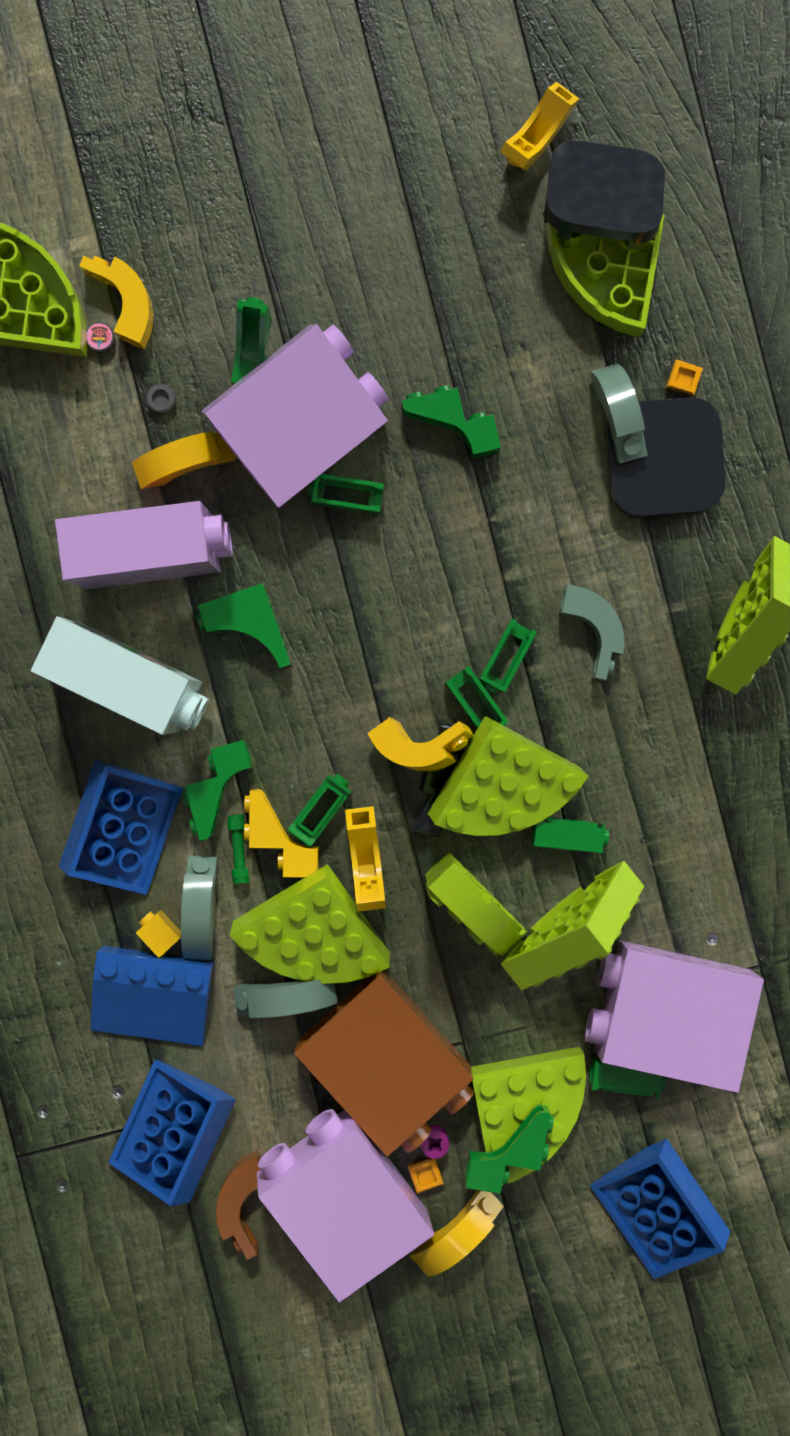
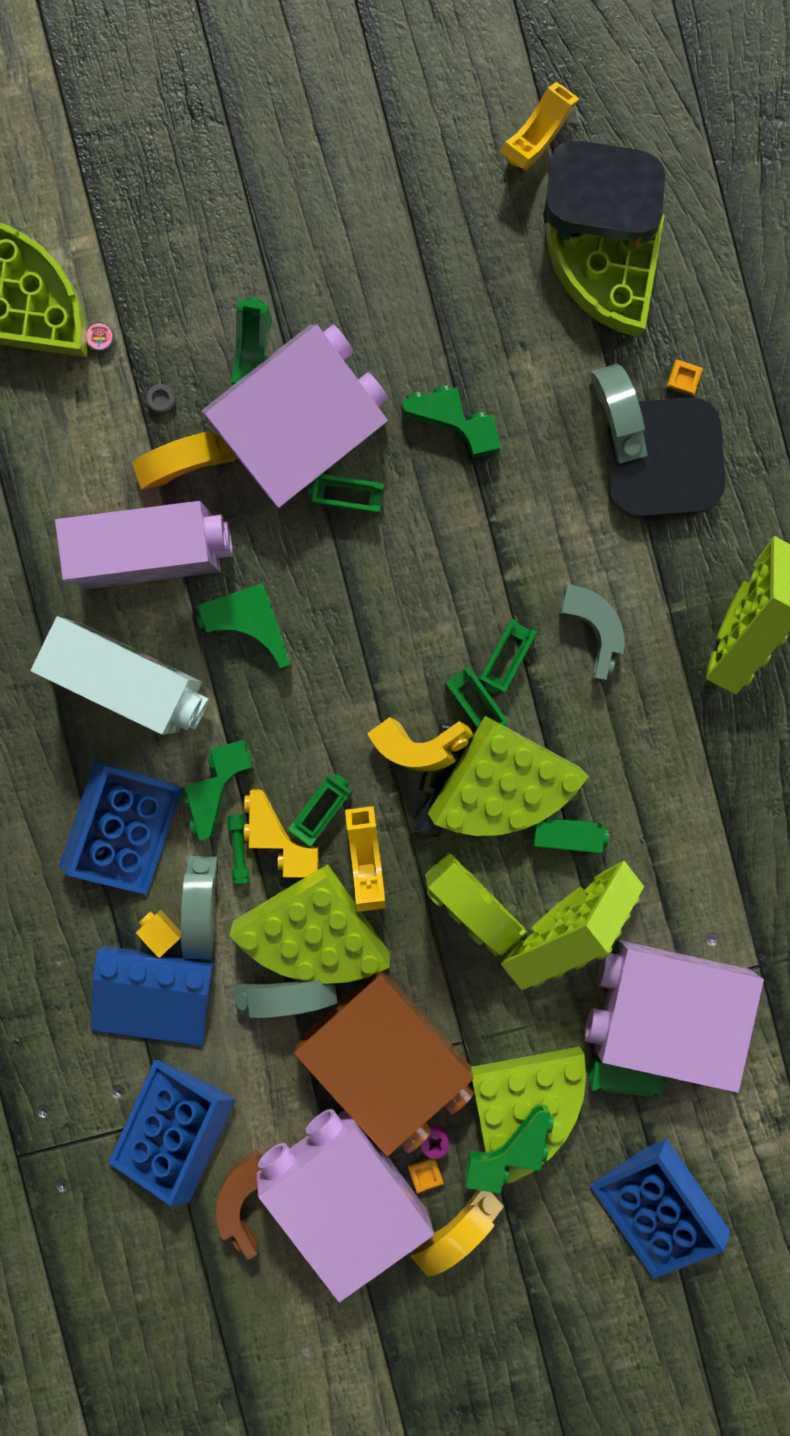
yellow arch [79,255,153,349] -> none

